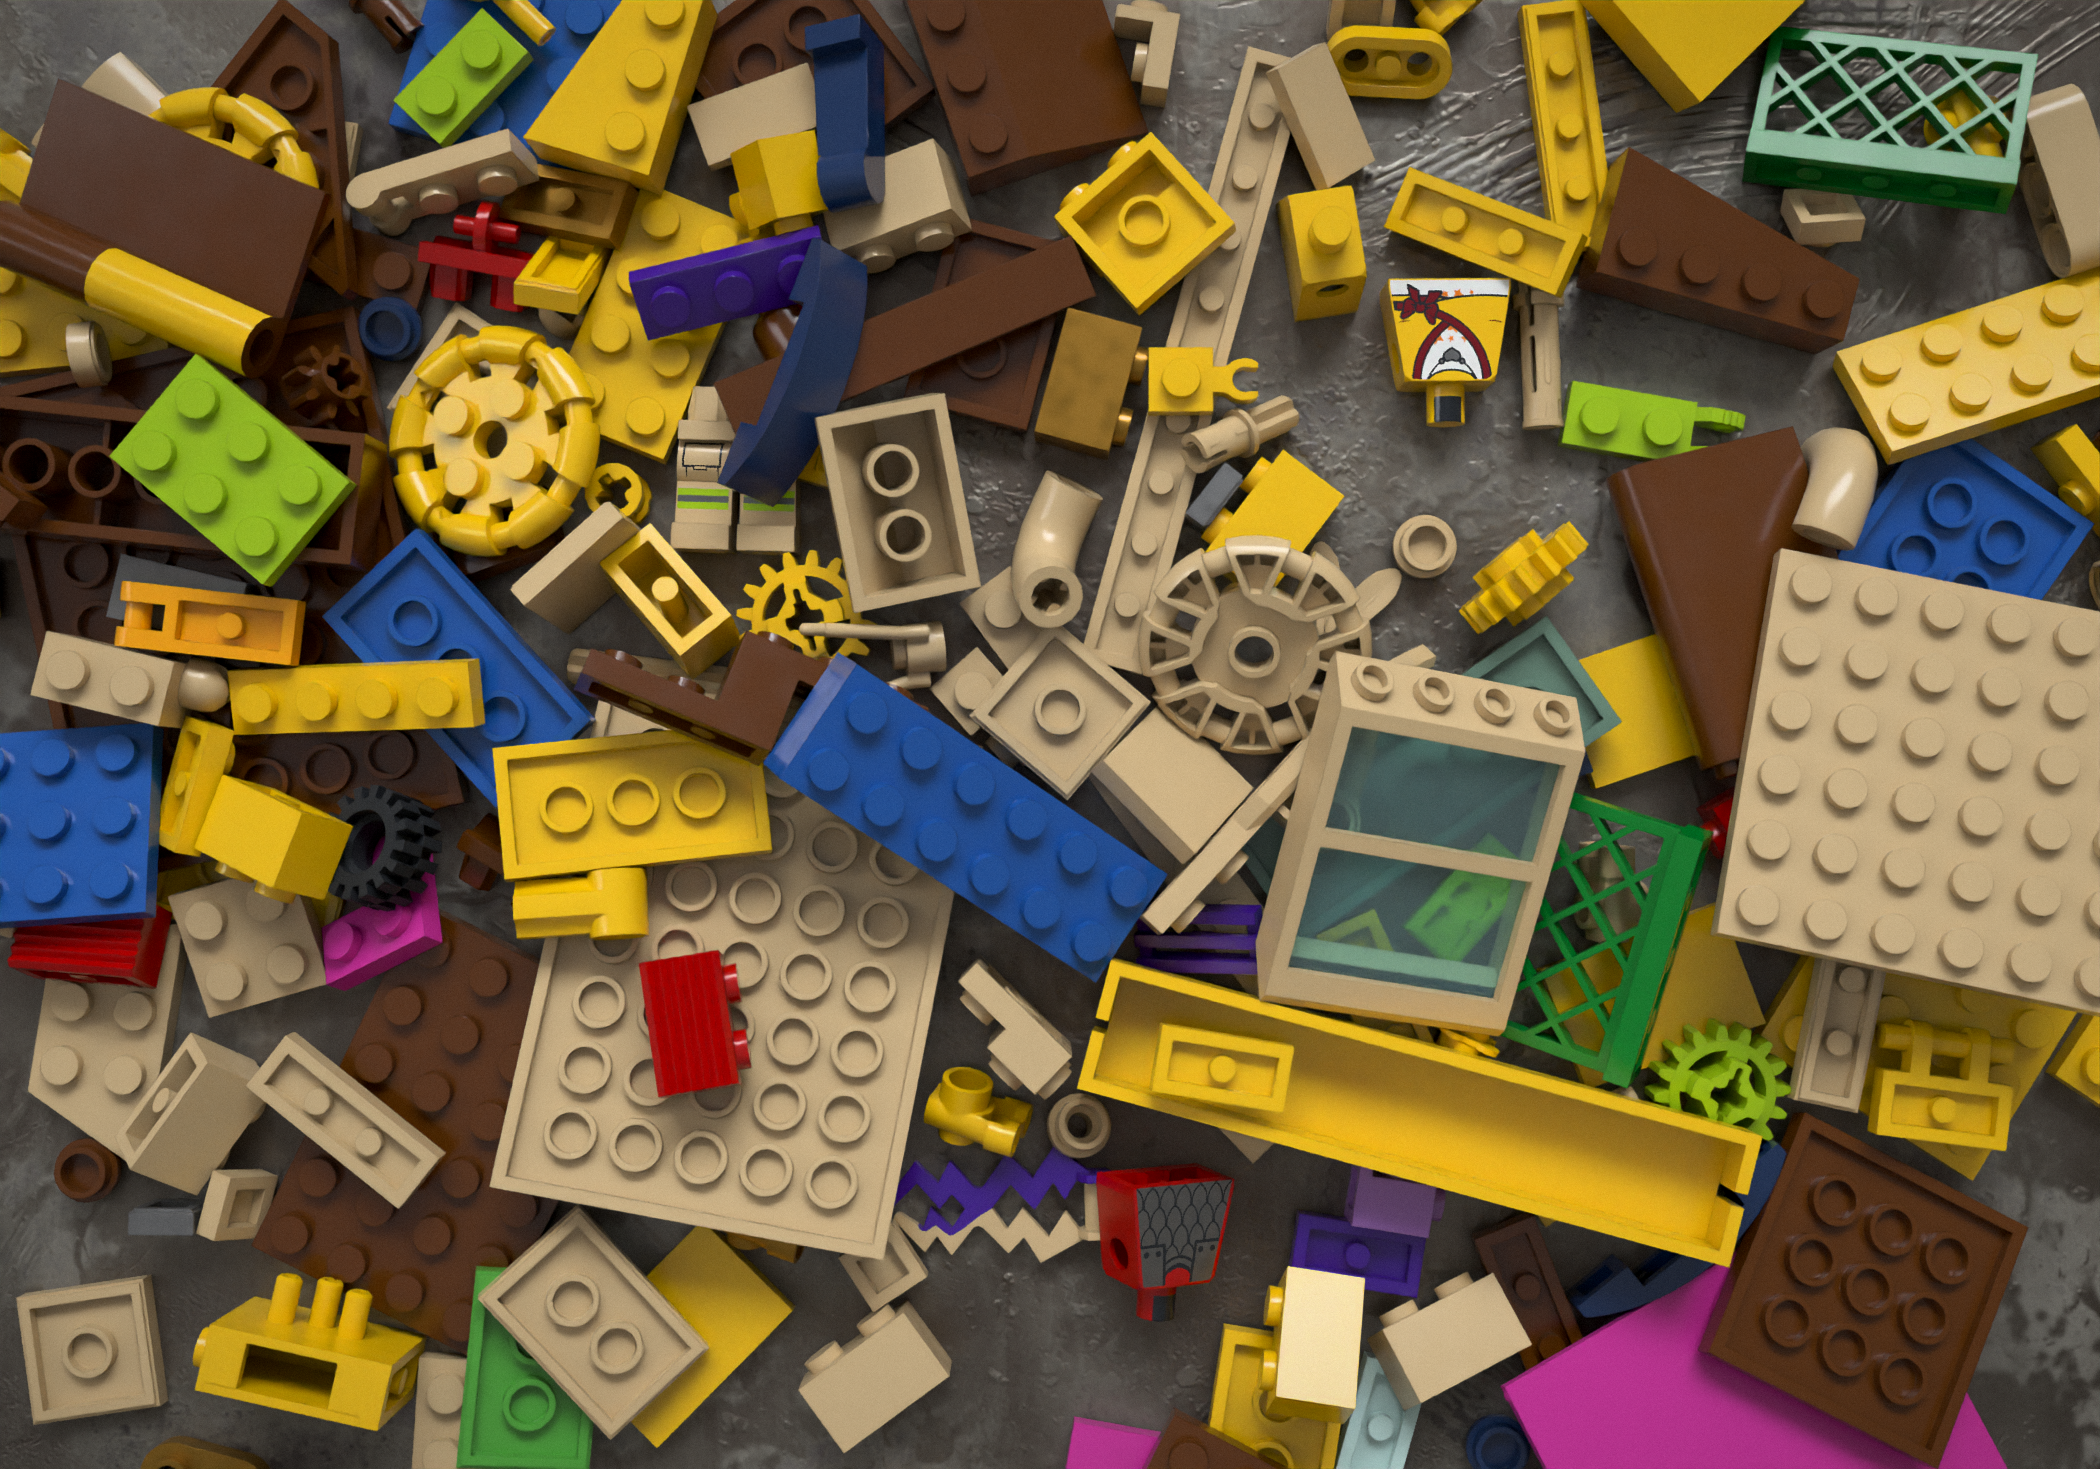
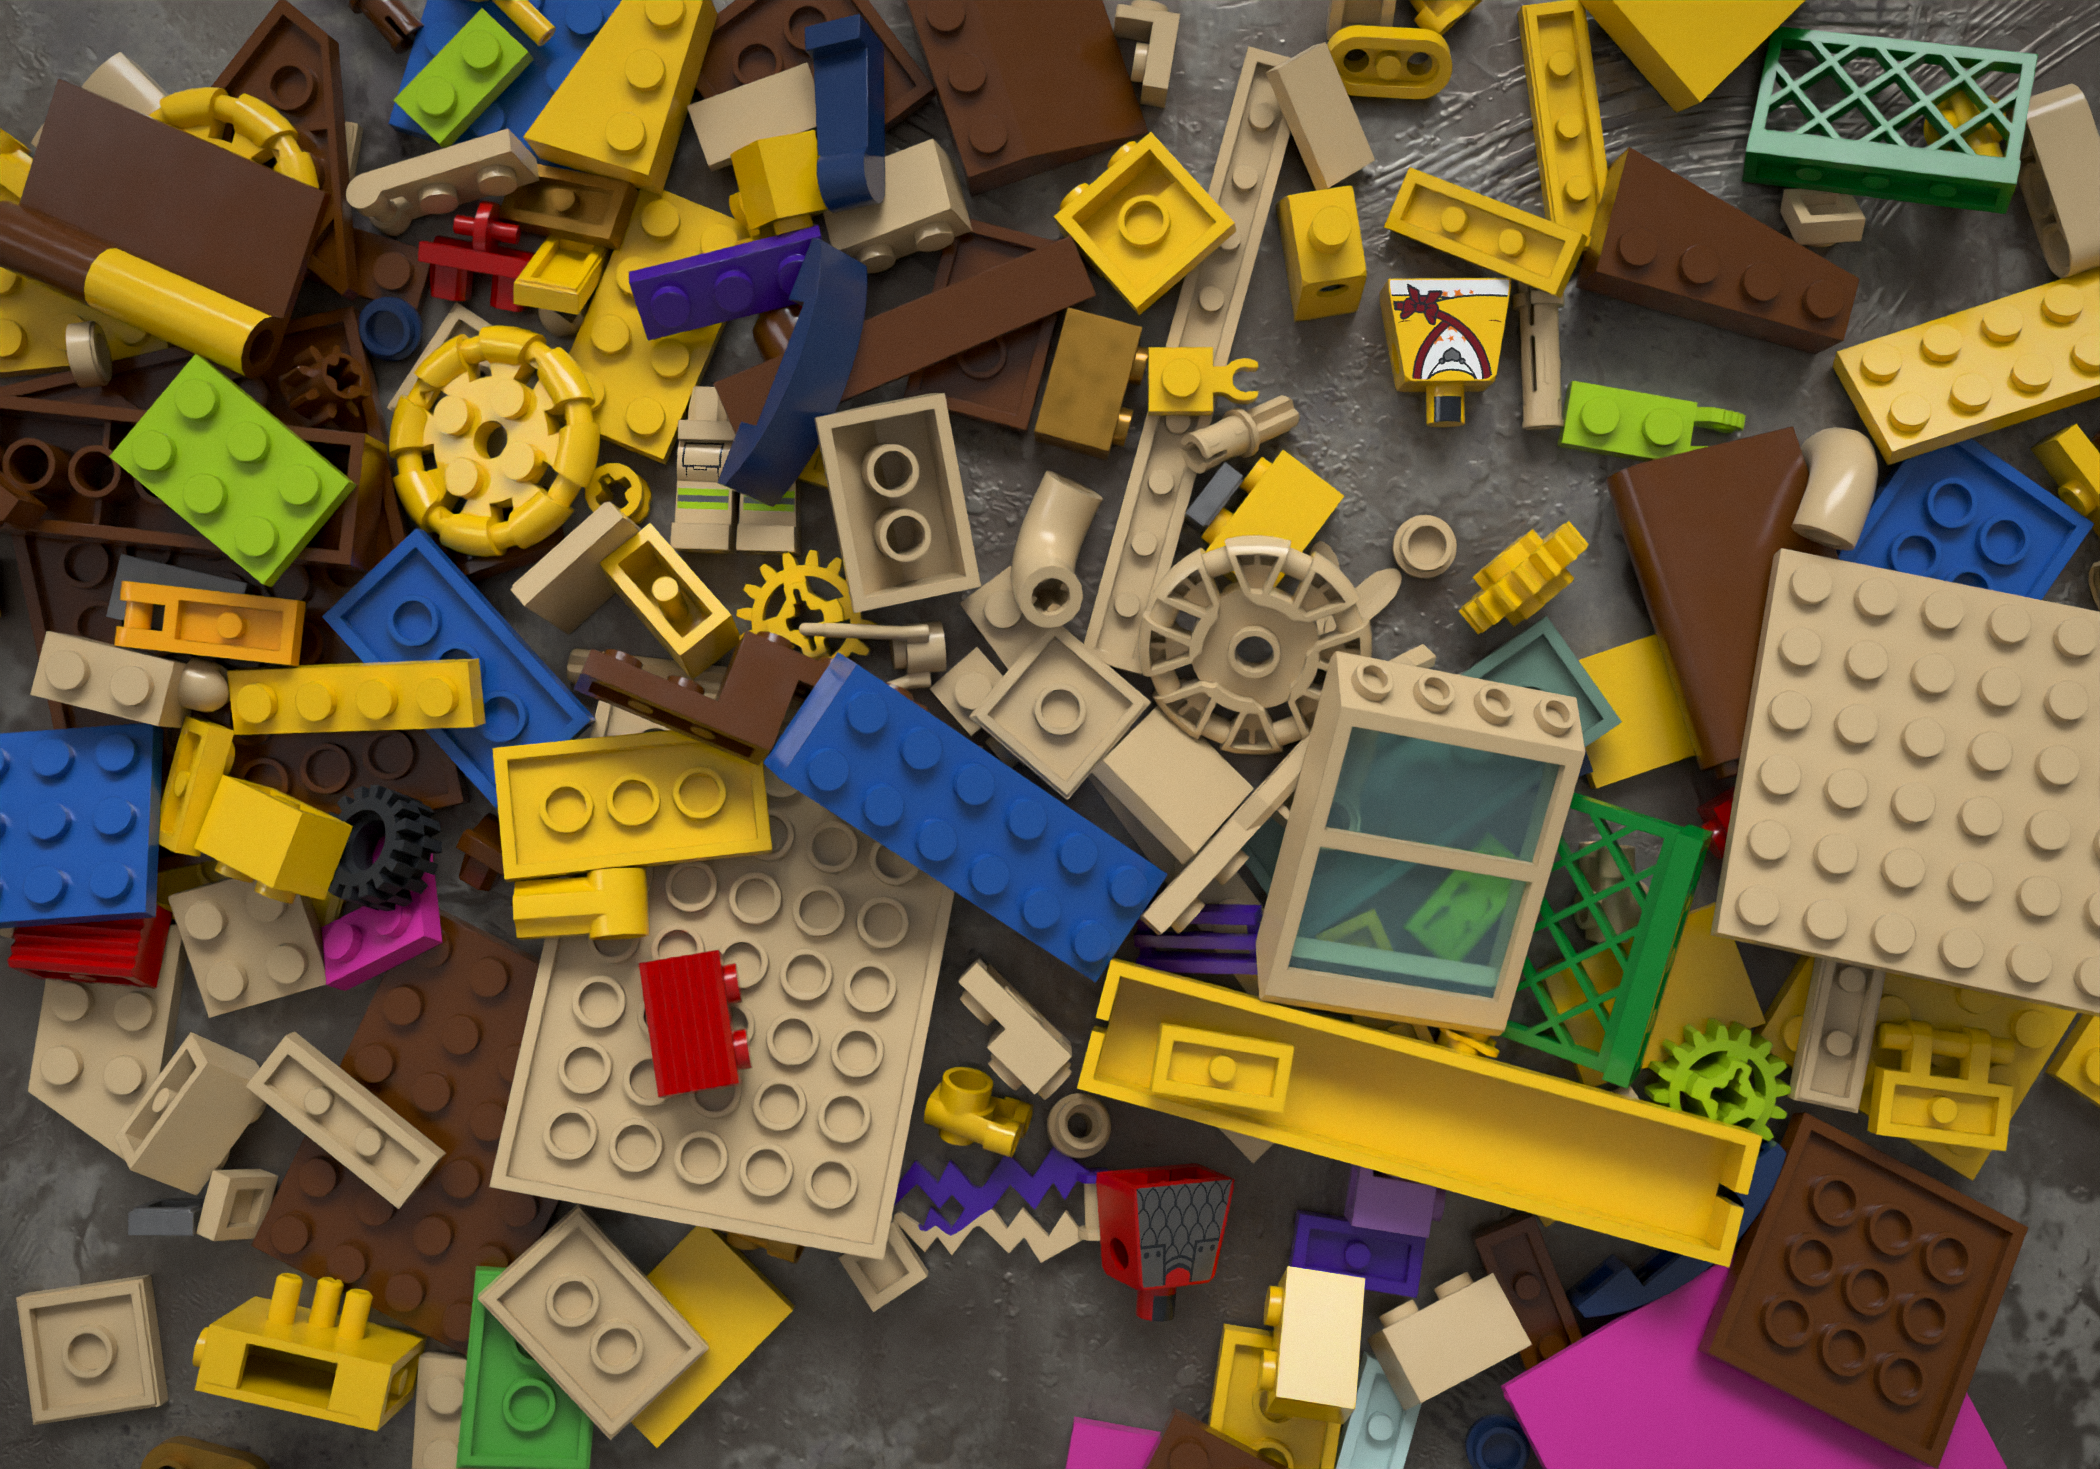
reddish brown plate [54,1137,122,1203] -> none
tan brick [798,1299,952,1453] -> none

